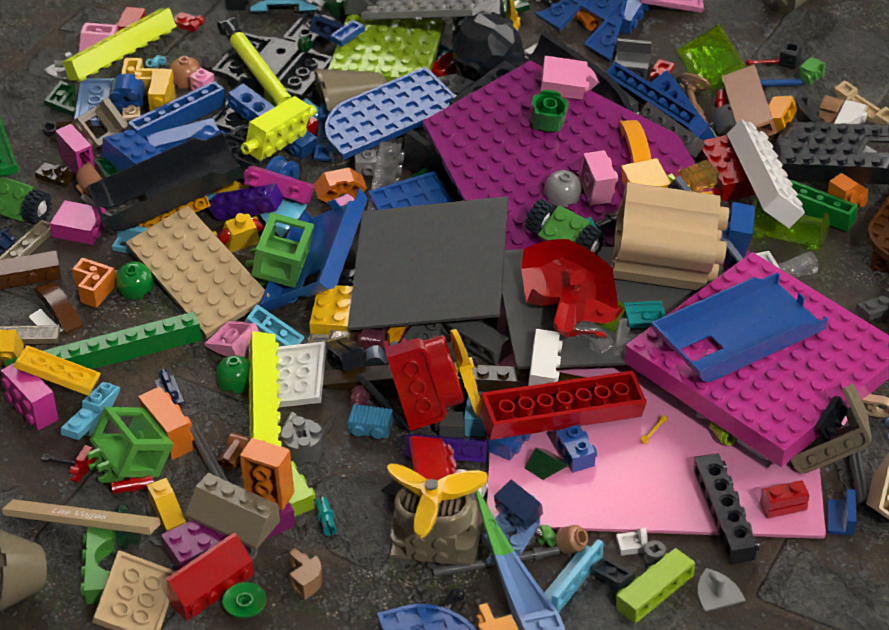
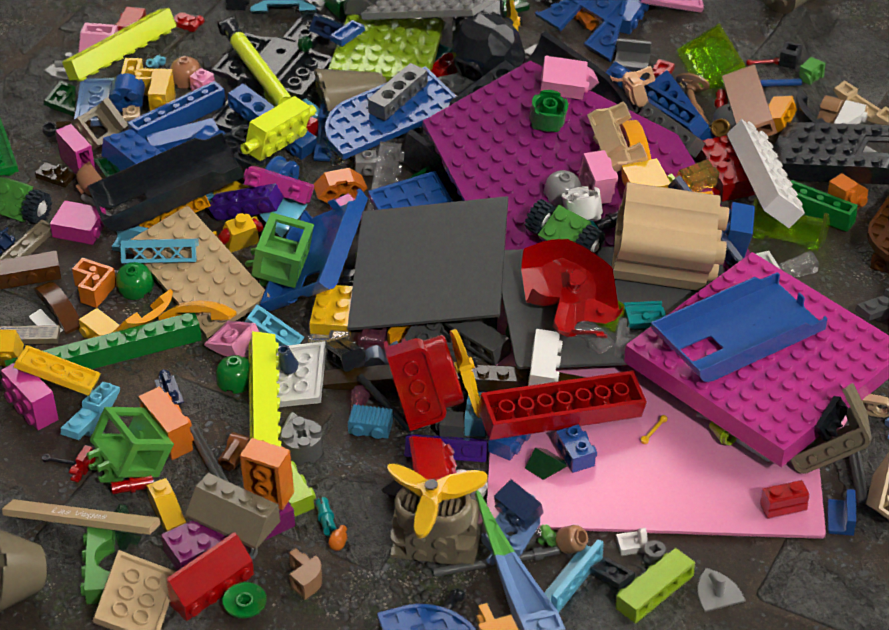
black brick [694,453,759,564] -> none
none -> yellow brick [79,308,119,339]
none -> light orange slope [115,289,173,331]
none -> medium azure fence [121,238,199,263]
none -> light orange slope [158,300,237,320]
none -> dark blue cone [278,345,299,374]
none -> orange cylinder [328,525,347,551]
none -> dark grey brick [368,63,428,120]
none -> white brick [562,186,603,221]
none -> tan bracket [587,102,648,172]
none -> light nougat piece [610,66,655,108]
none -> pearl gold wheel [711,118,731,136]

